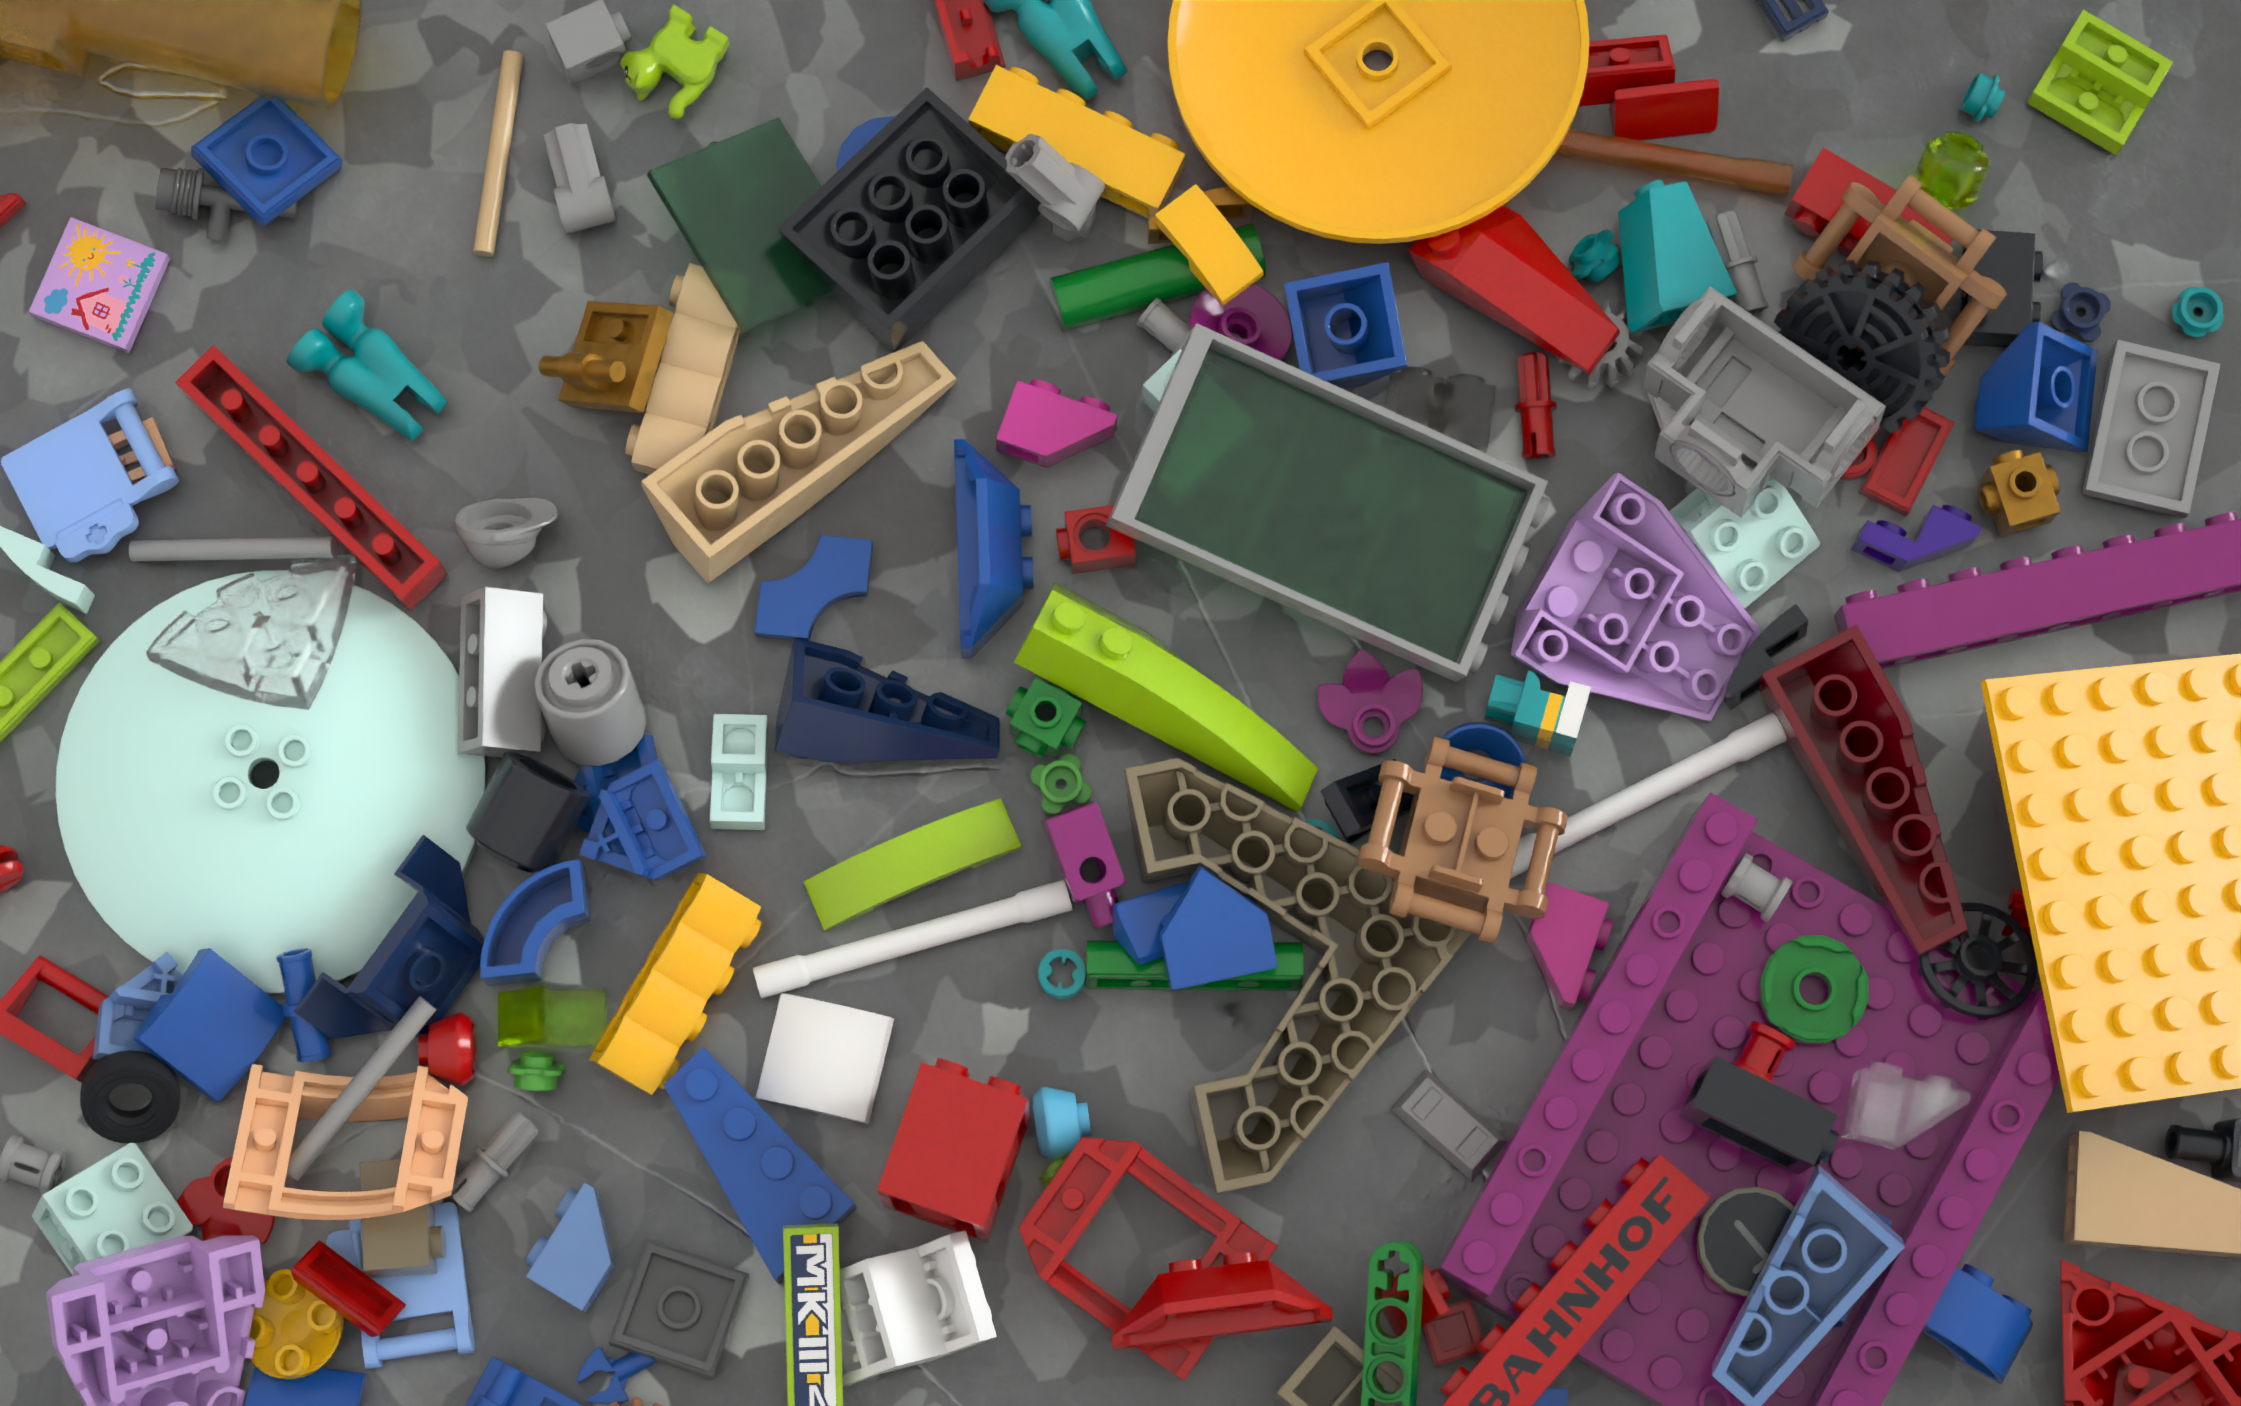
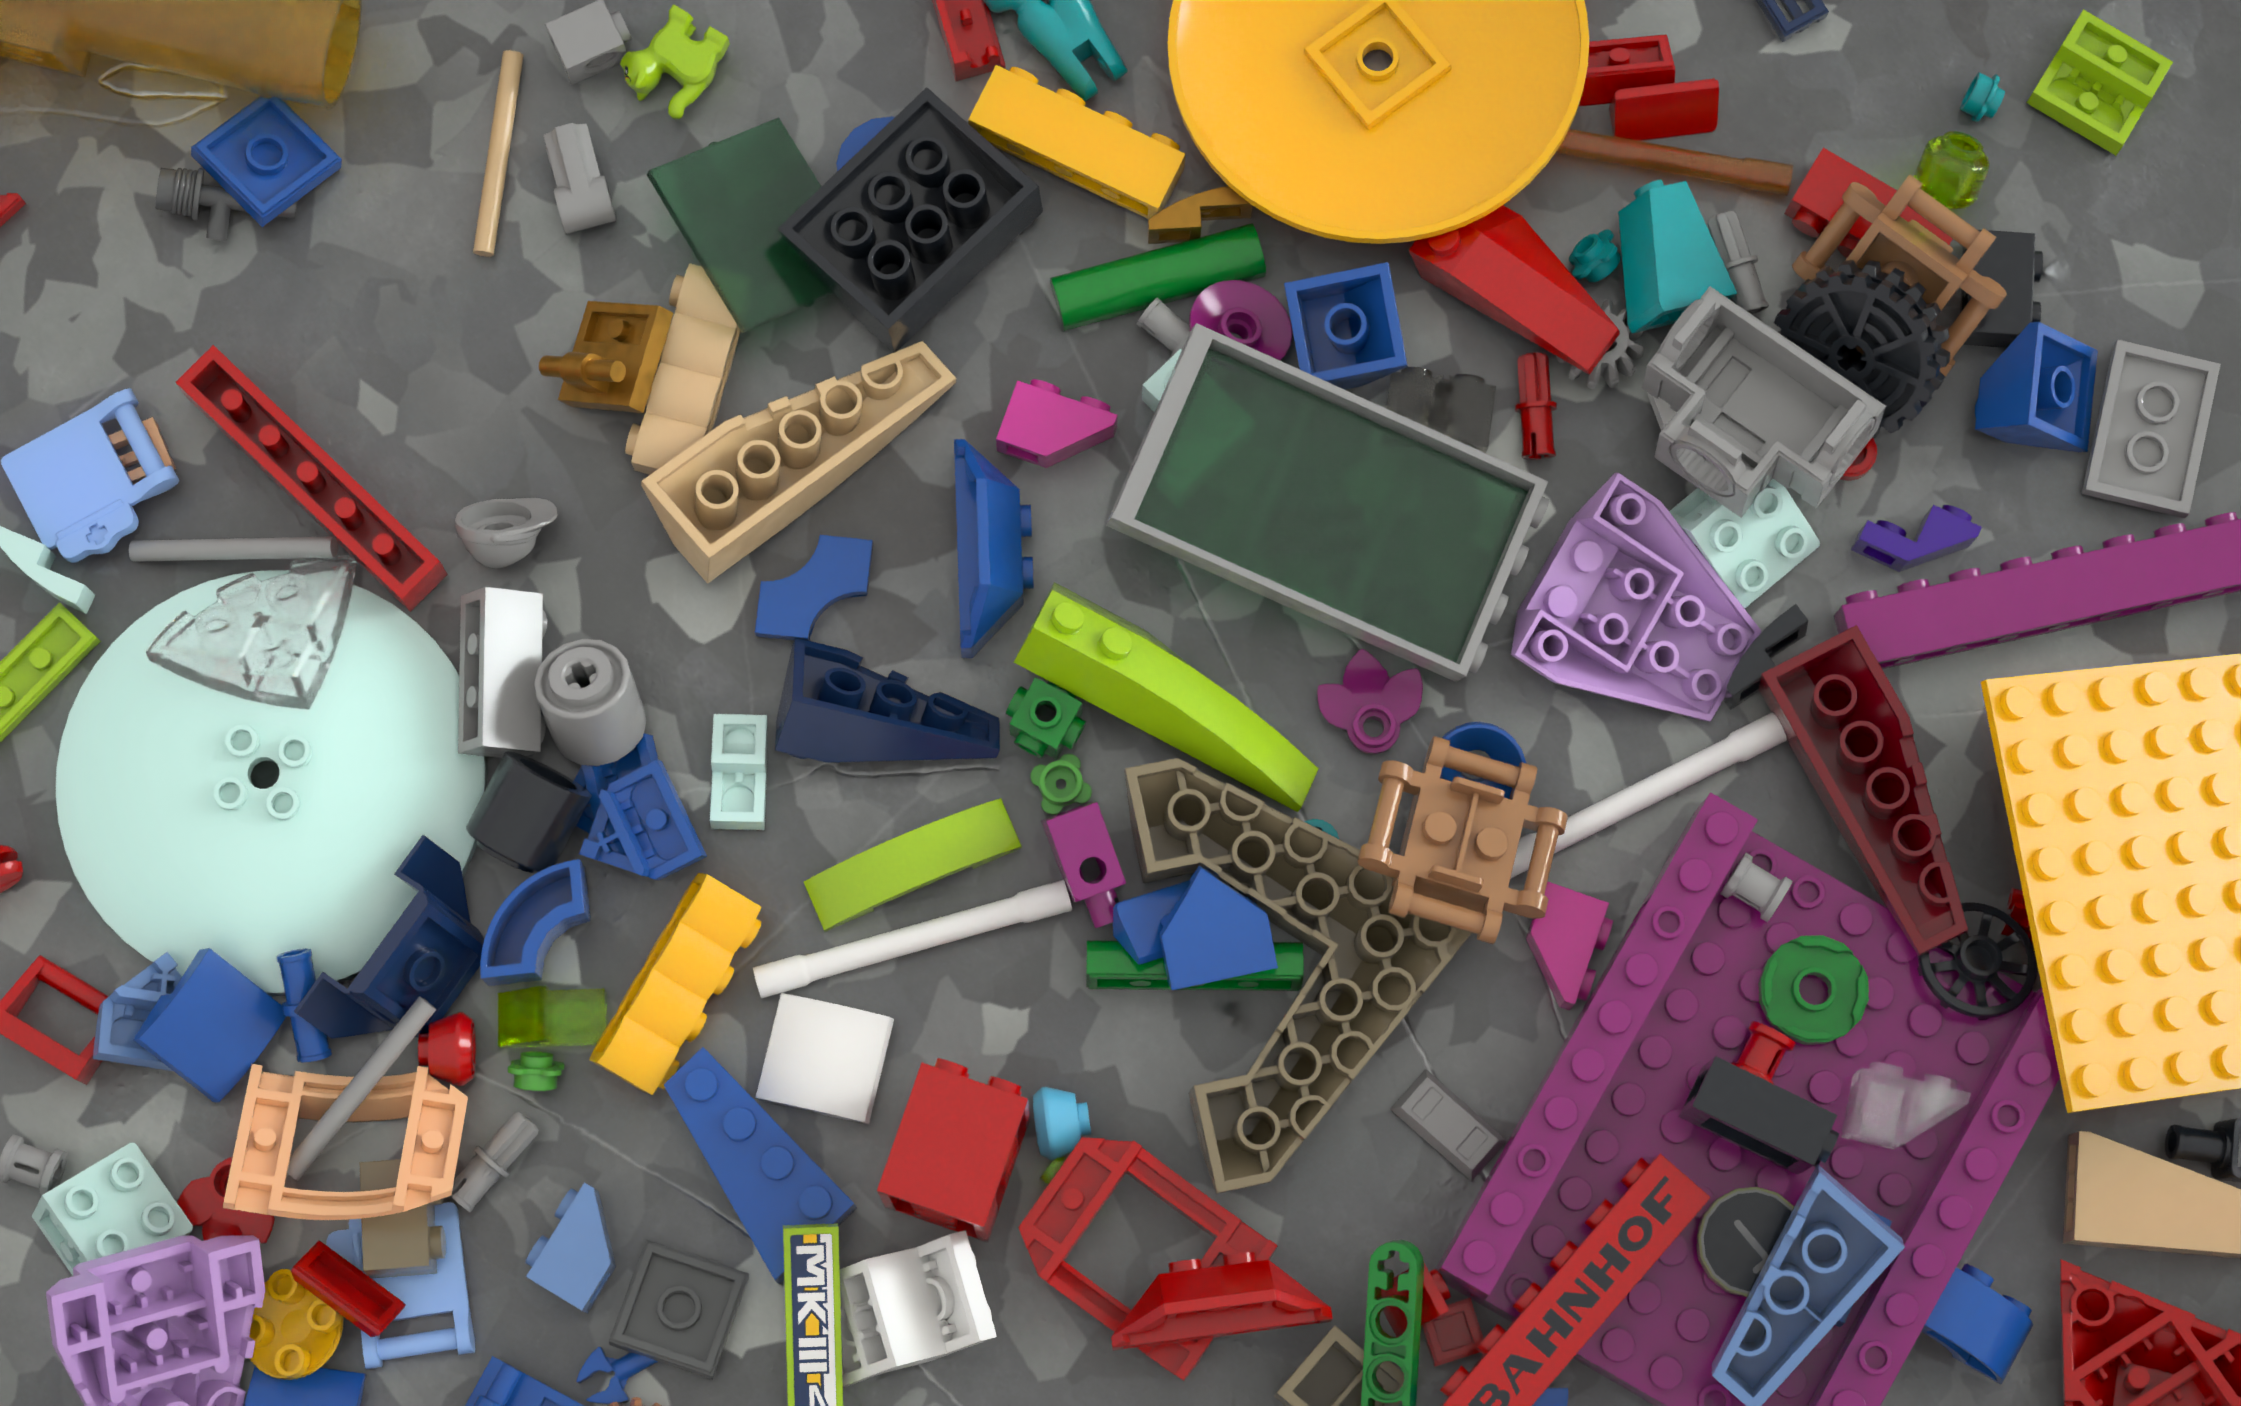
lavender tile [29,217,170,353] -> none
black tyre [80,1050,180,1143] -> none
teal piece [286,289,448,442] -> none
light grey piece [1005,134,1106,242] -> none
teal bush [1038,949,1086,1000] -> none
red brick [1056,505,1136,574] -> none
yellow slope [1155,184,1264,306] -> none
black slope [1320,759,1414,843] -> none
teal hips [1484,670,1591,757] -> none
red tile [1859,406,1955,517] -> none
pearl gold brick [1978,450,2061,538] -> none
dark blue plate [2050,282,2111,342] -> none
teal plate [2172,287,2224,338] -> none

